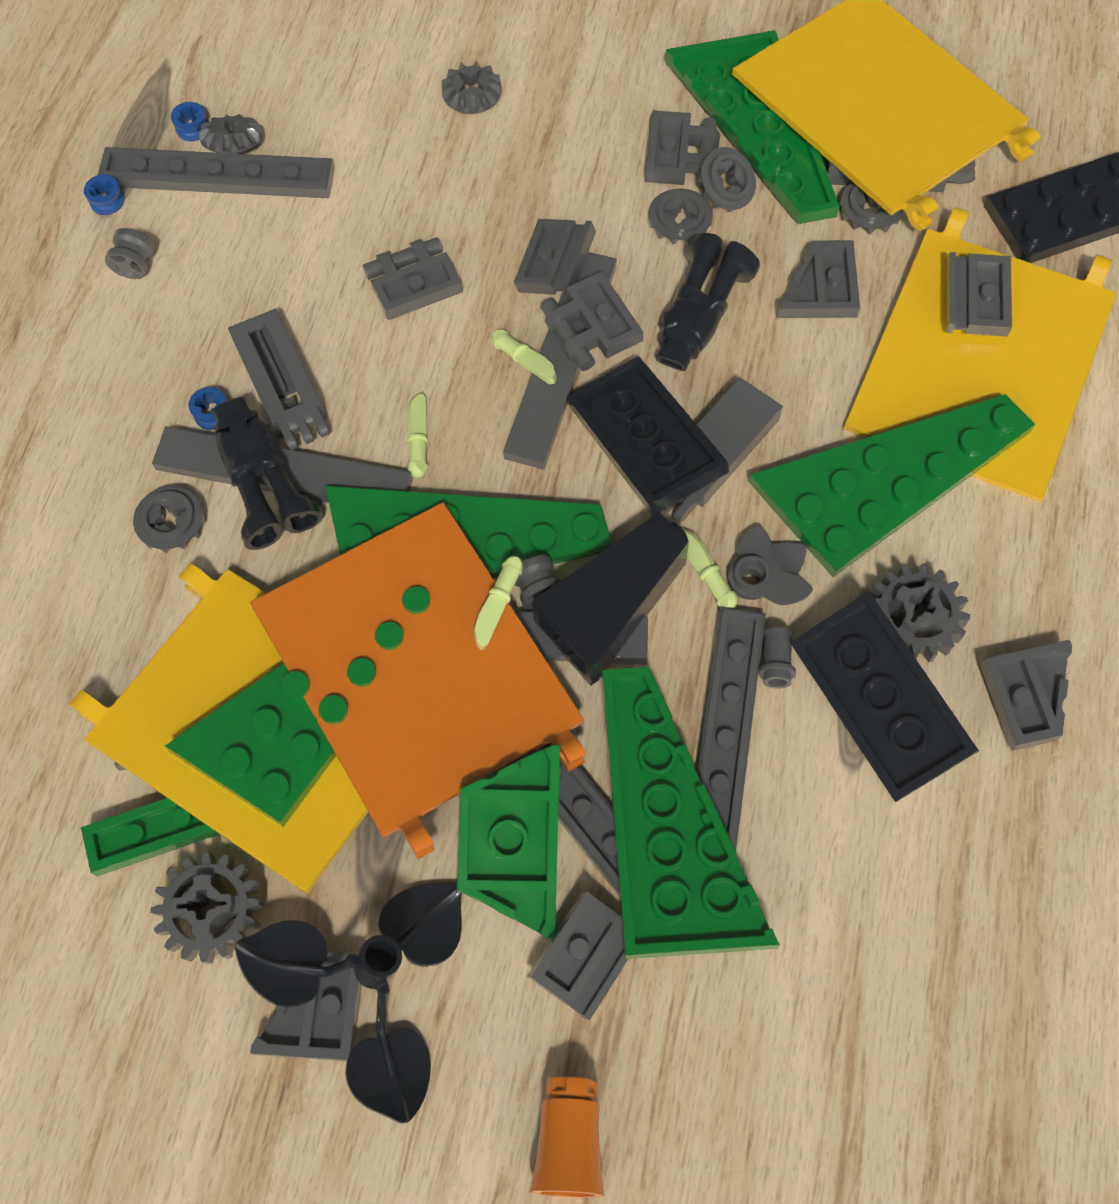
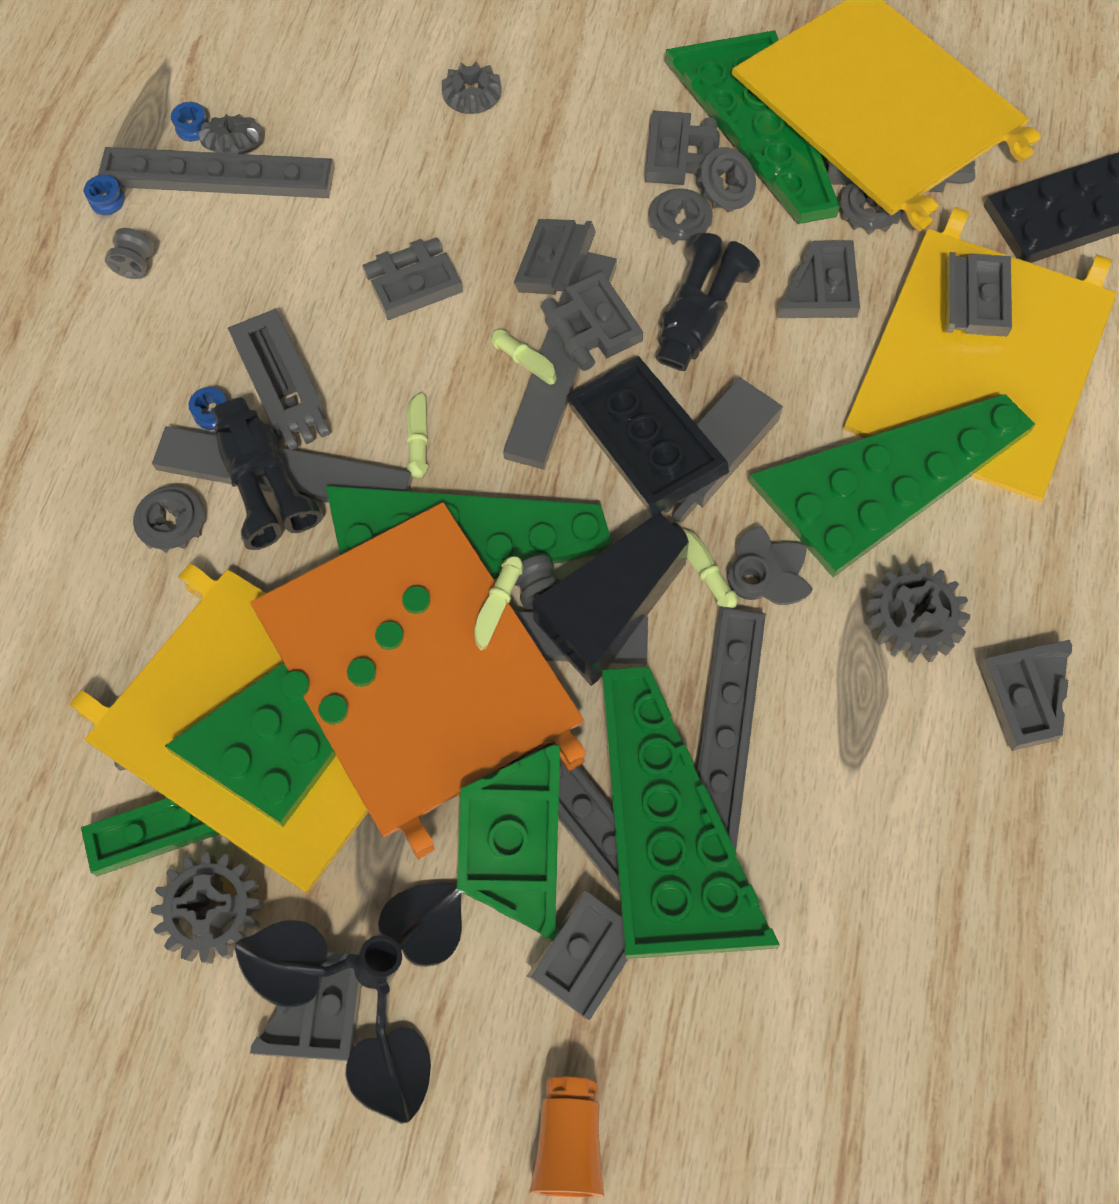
dark grey pin [759,626,796,689] -> none
black plate [790,591,979,802] -> none

